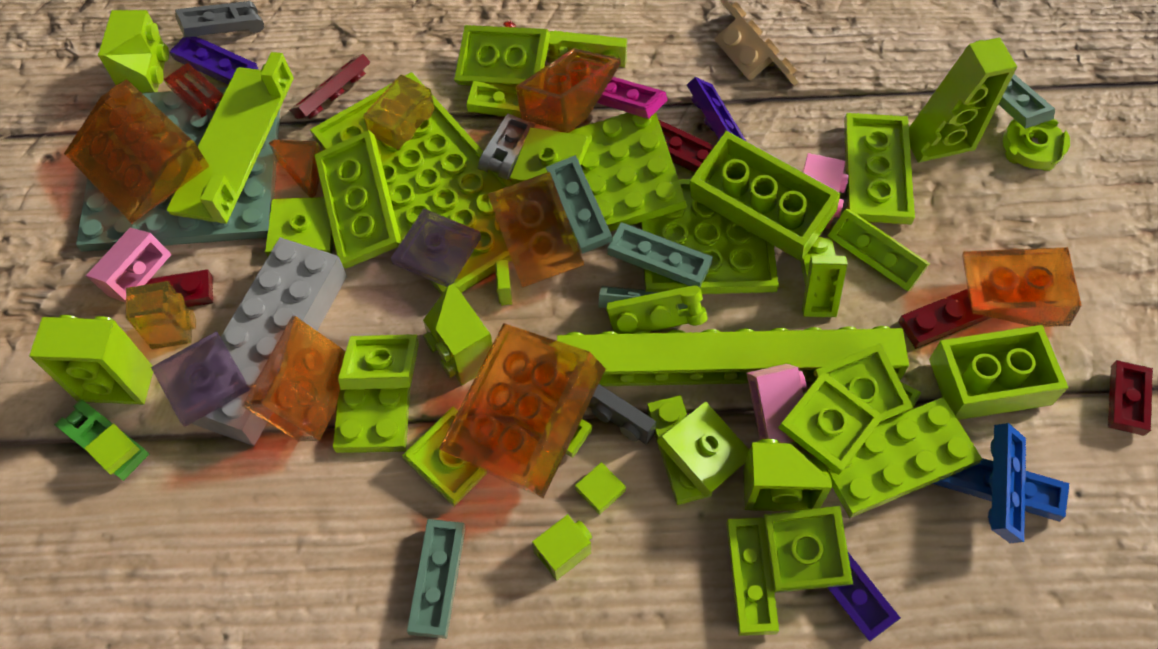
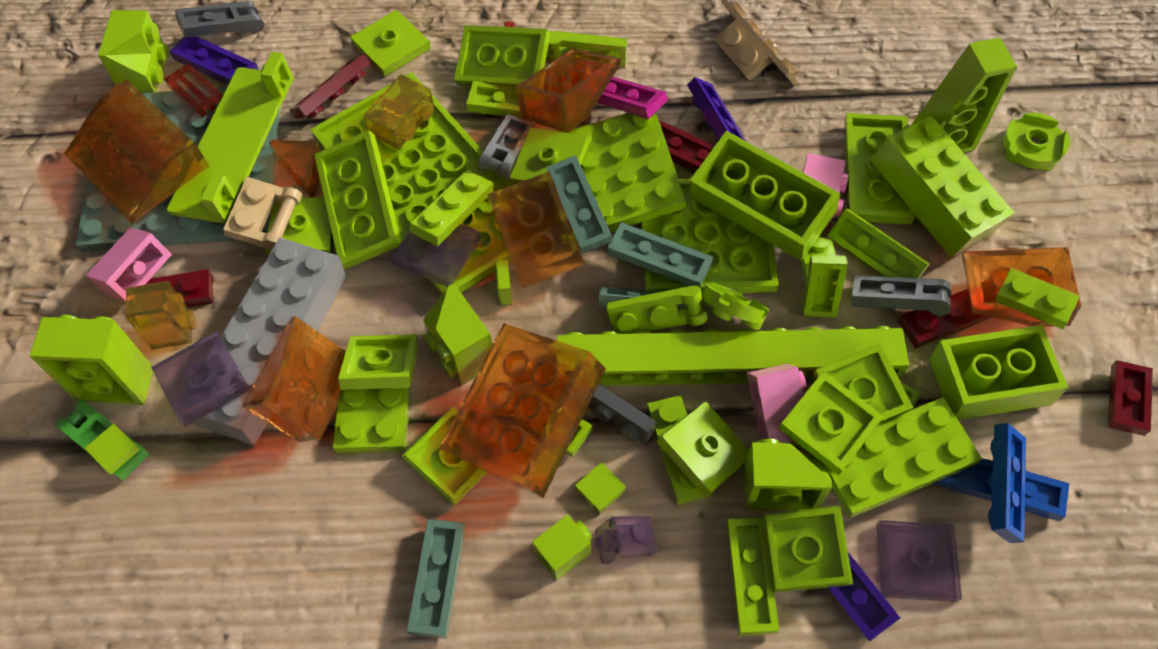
sand green plate [998,74,1055,129] -> none
none -> tan plate [223,177,303,250]
none -> lime plate [350,9,431,77]
none -> lime plate [410,170,494,247]
none -> bracket [595,516,658,564]
none -> lime plate [700,283,769,330]
none -> dark grey plate [851,276,952,316]
none -> lime brick [870,116,1015,258]
none -> clear purple plate [876,520,962,602]
none -> lime plate [995,268,1080,330]

